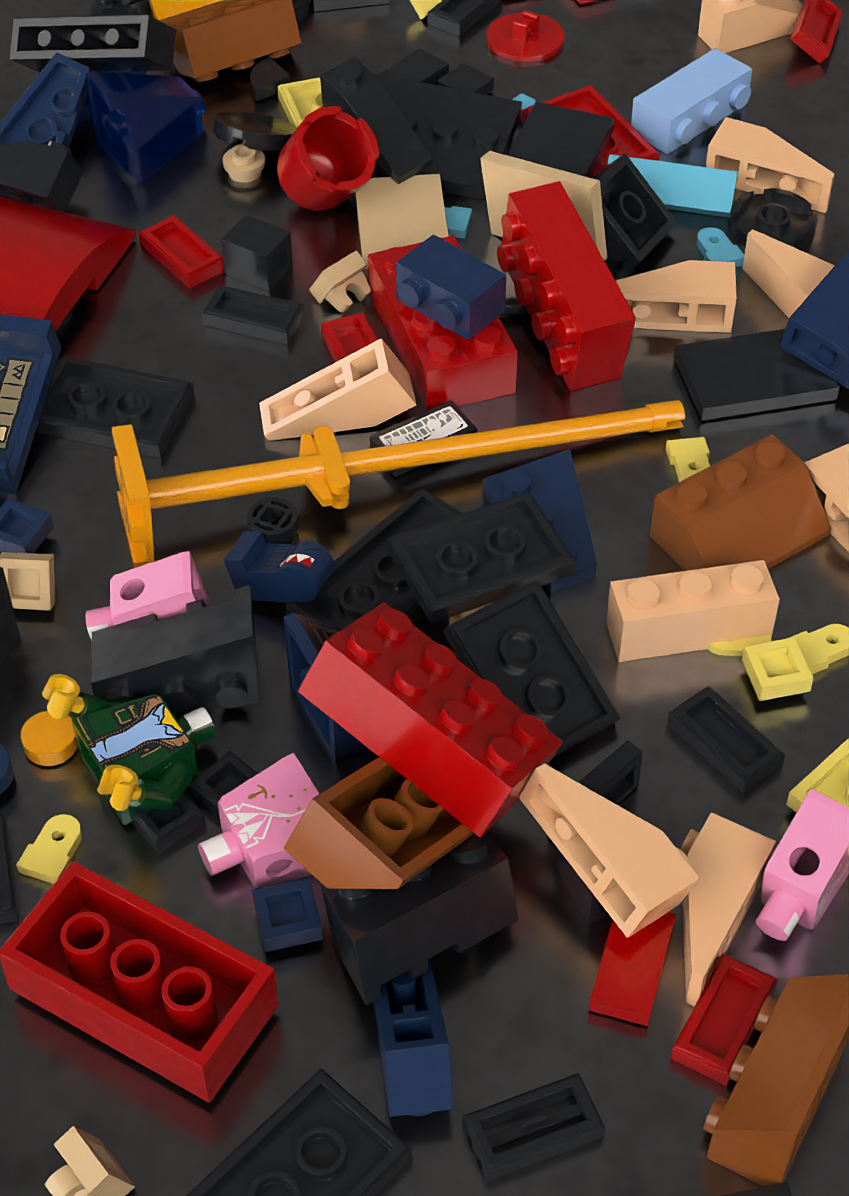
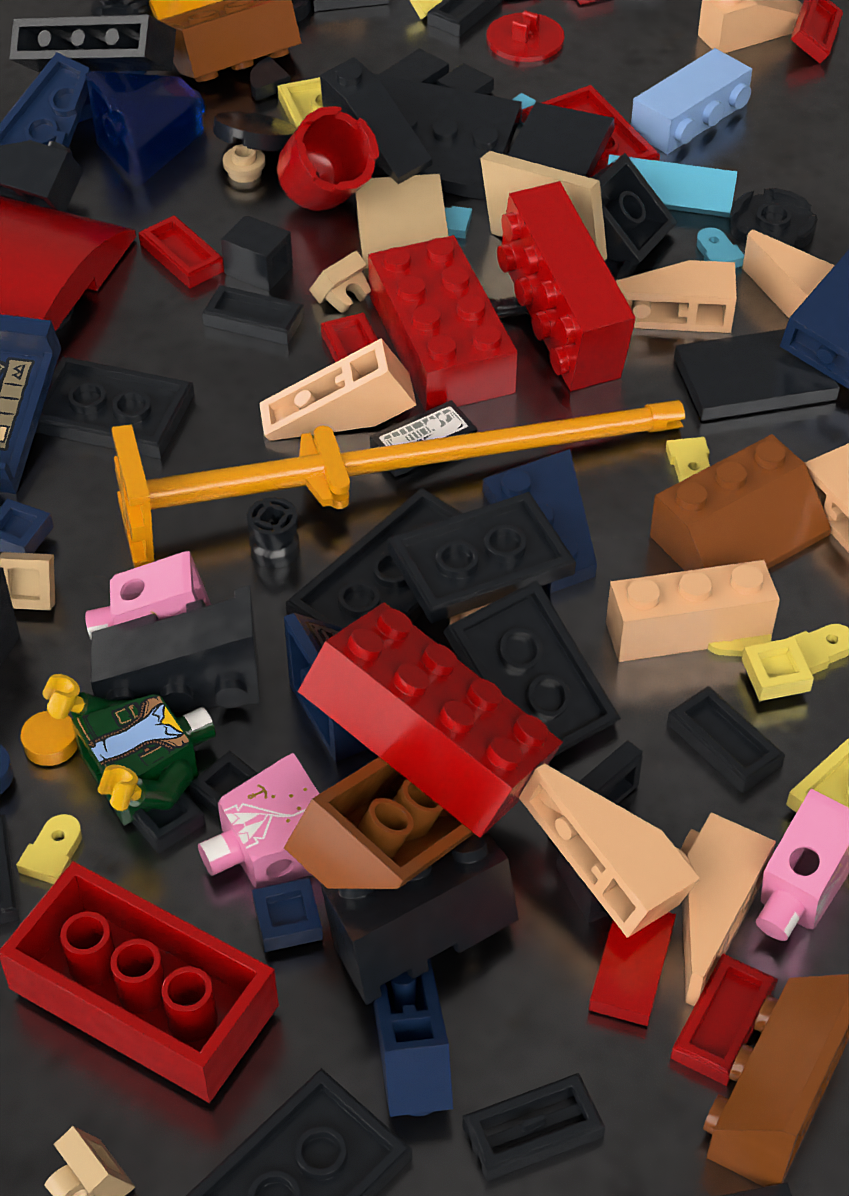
dark blue leg [223,531,335,603] -> none
dark blue brick [396,235,507,340] -> none
light nougat slope [706,117,835,213] -> none

